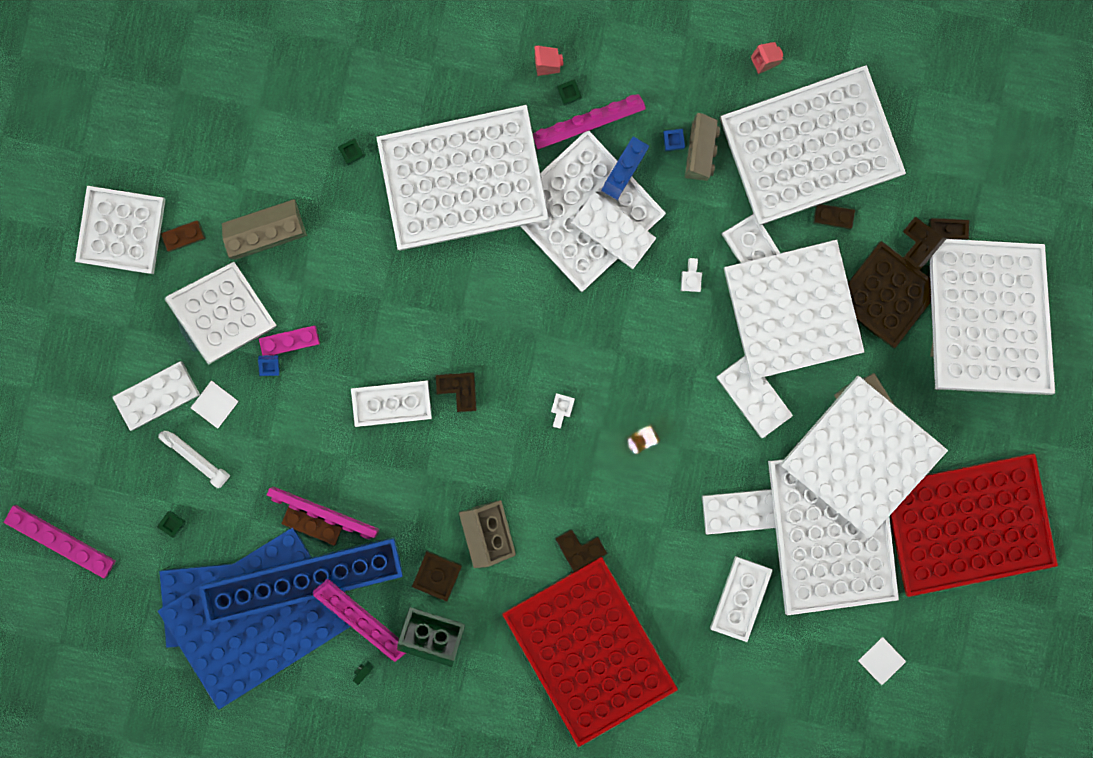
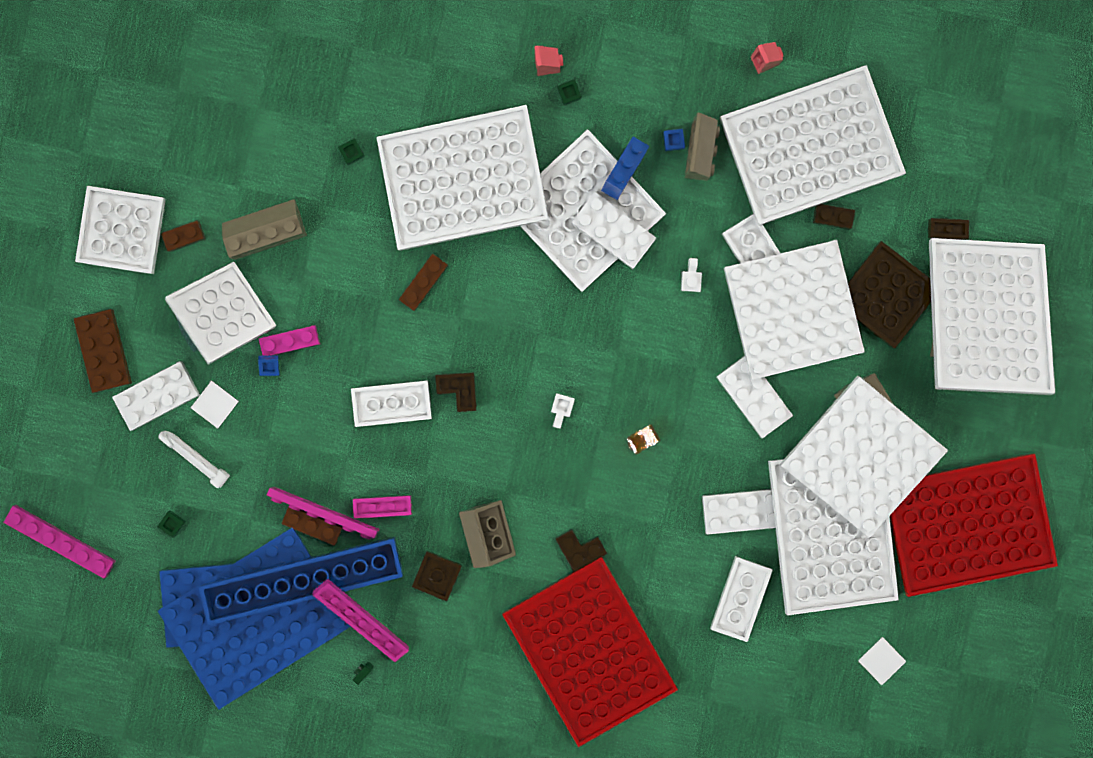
dark green brick [397,607,465,667] -> none
dark pink plate [532,94,646,149] -> none
dark brown plate [903,217,946,270] -> none
none -> reddish brown plate [73,309,132,393]
none -> dark pink plate [353,495,412,518]
none -> reddish brown plate [399,253,448,311]

